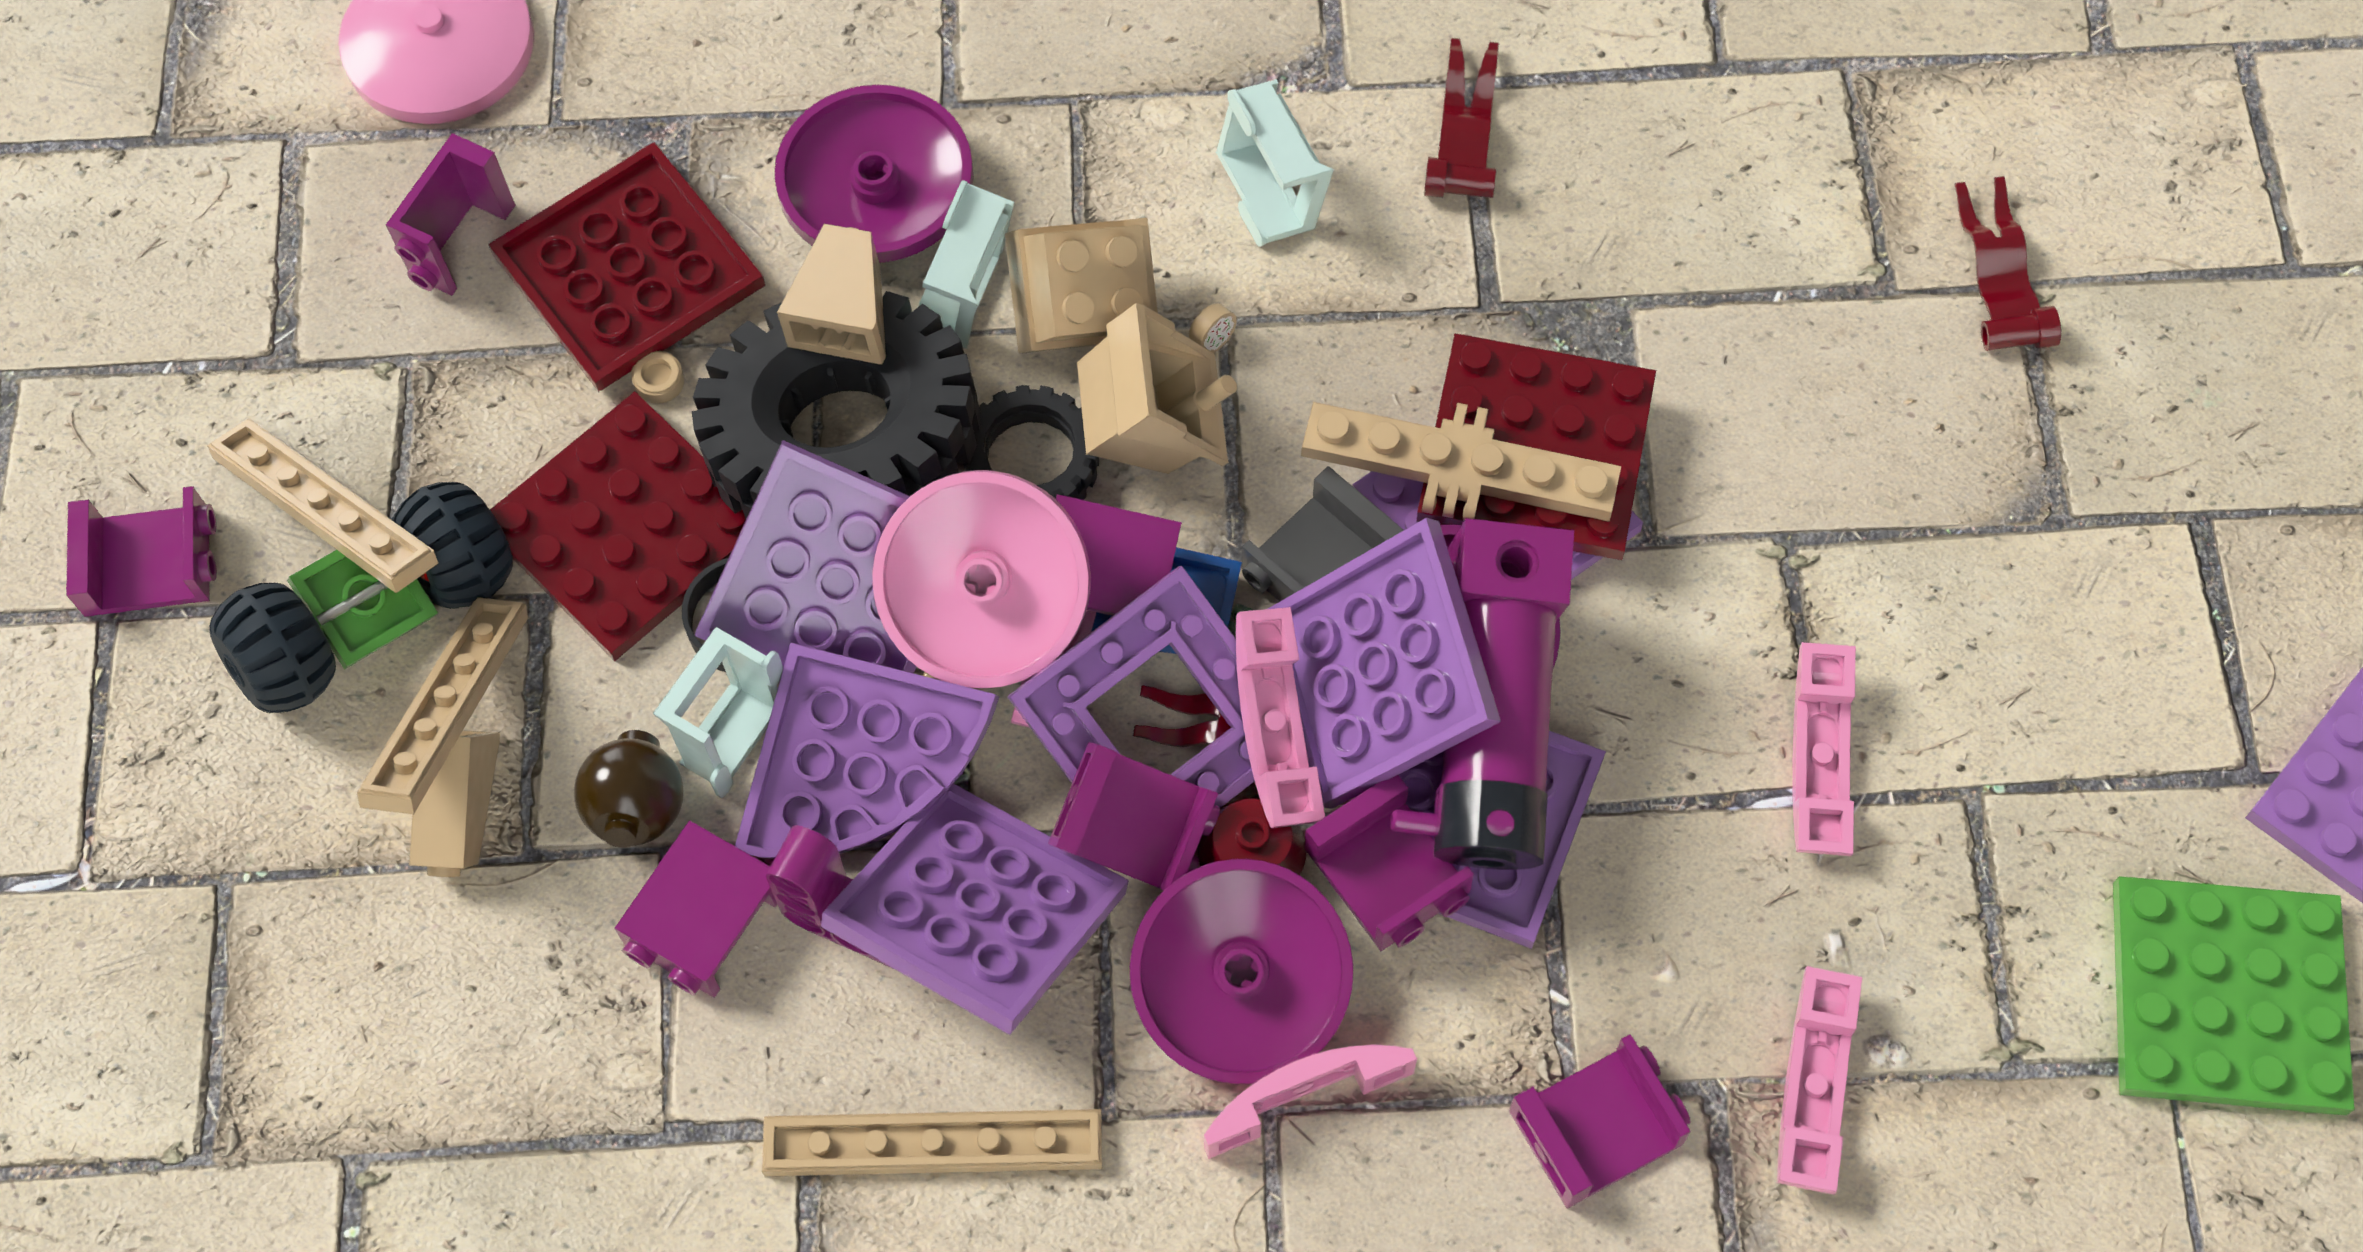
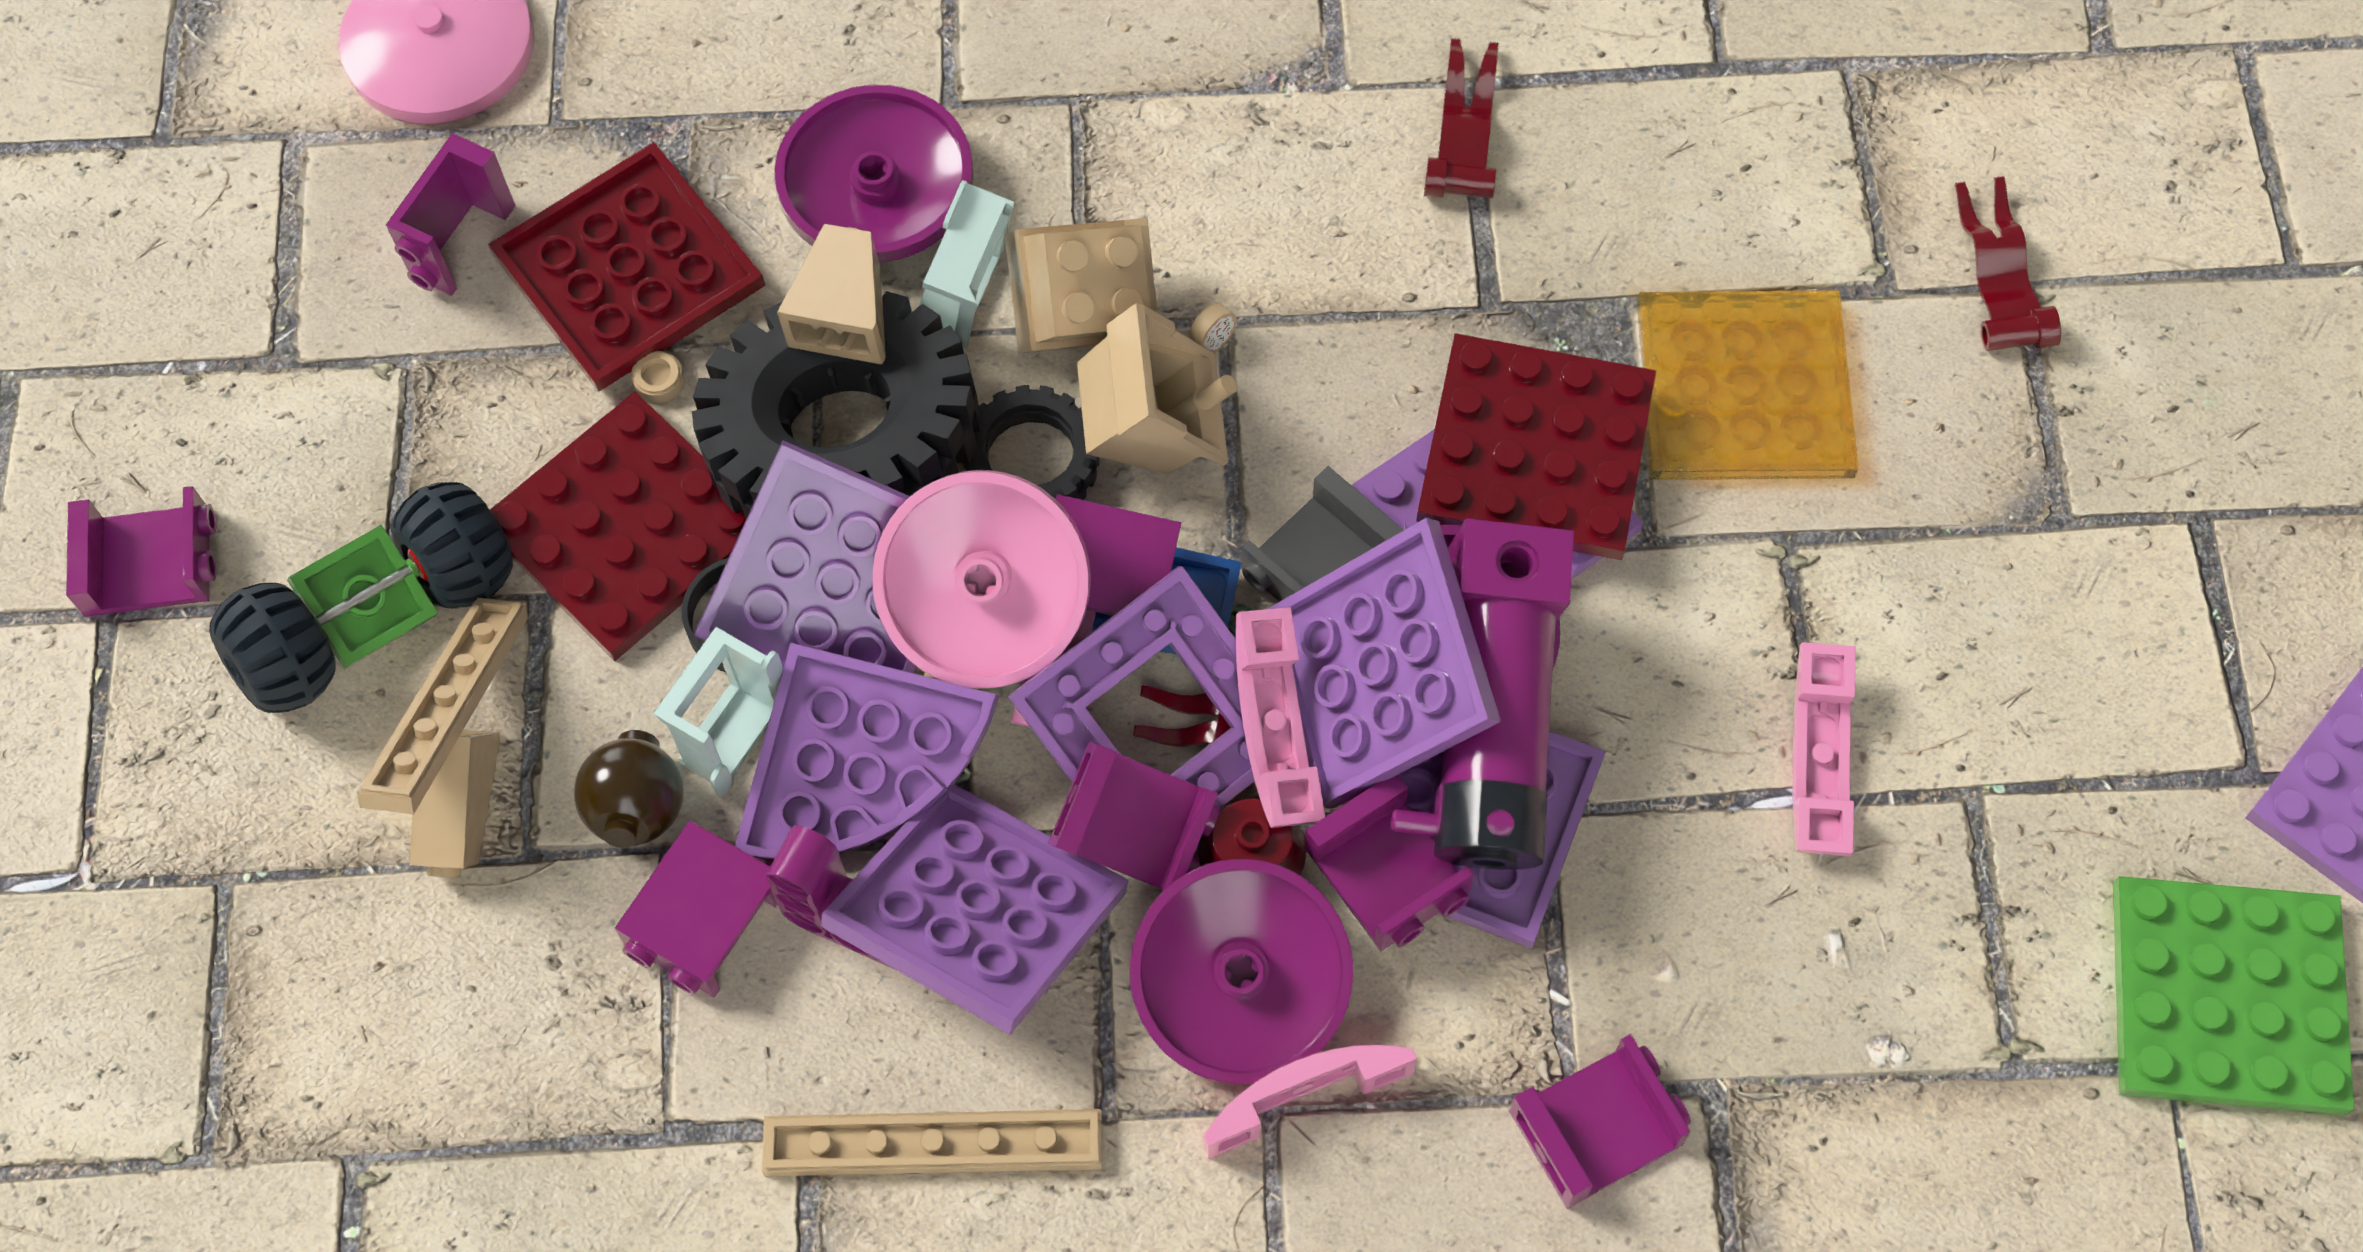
tan tile [207,419,438,593] -> none
light aqua piece [1216,79,1334,247] -> none
tan hinge [1301,402,1621,521] -> none
bright pink slope [1777,966,1862,1195] -> none
none -> clear yellow plate [1637,290,1859,480]

